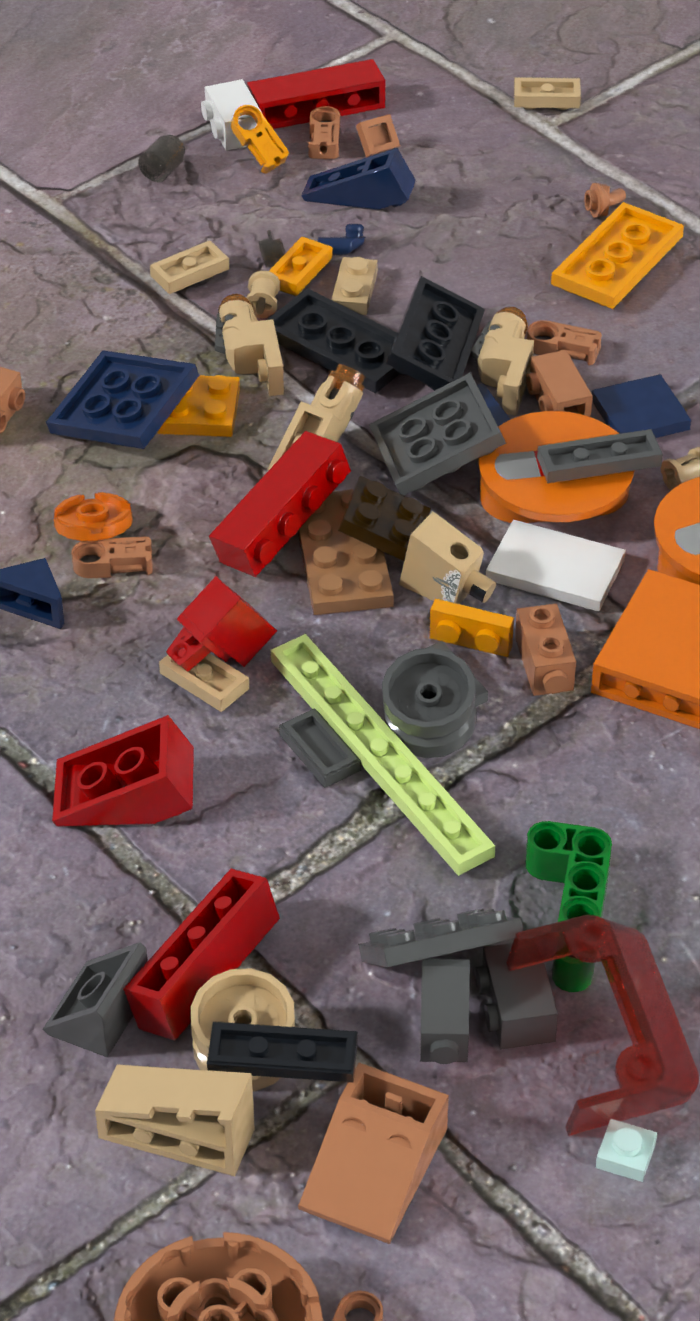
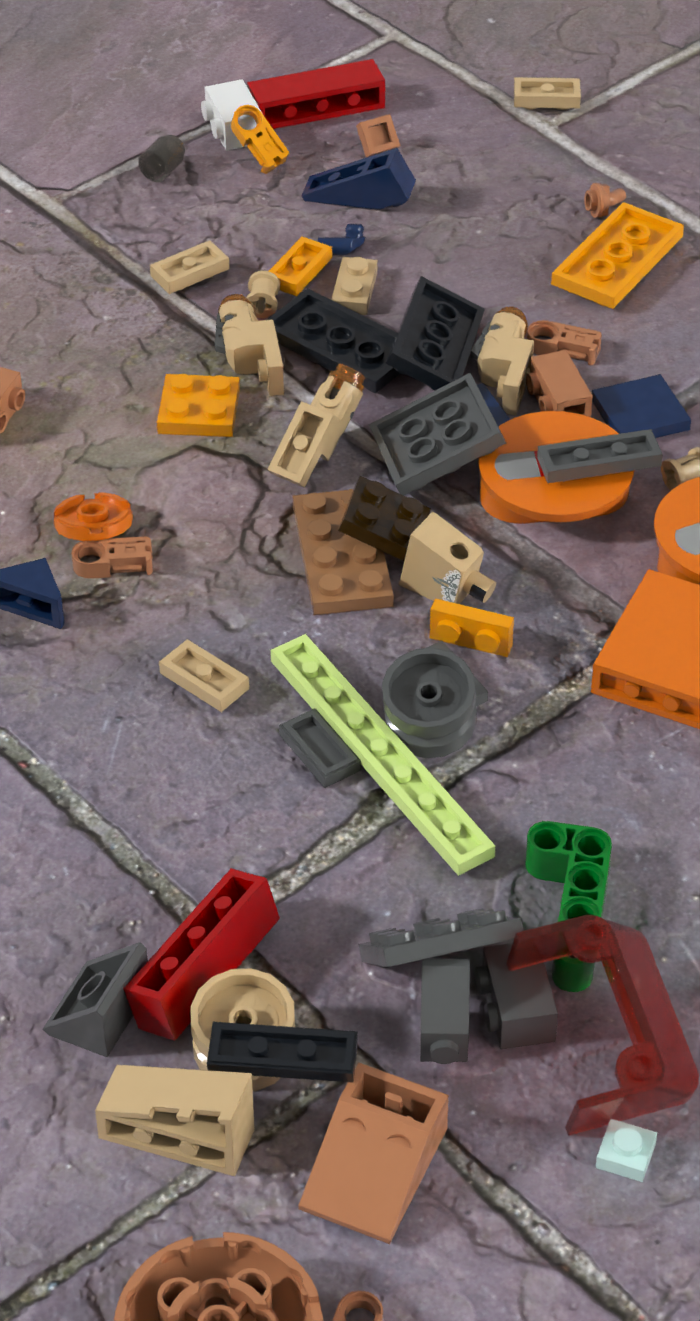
dark blue plate [46,350,200,449] -> none
red slope [52,715,194,826] -> none
red hinge [166,576,277,672] -> none
red brick [209,431,351,577] -> none
clear smoke plate [259,230,286,268] -> none
nougat piece [308,106,340,159] -> none
white tile [486,519,626,612] -> none
nougat brick [515,603,576,696] -> none

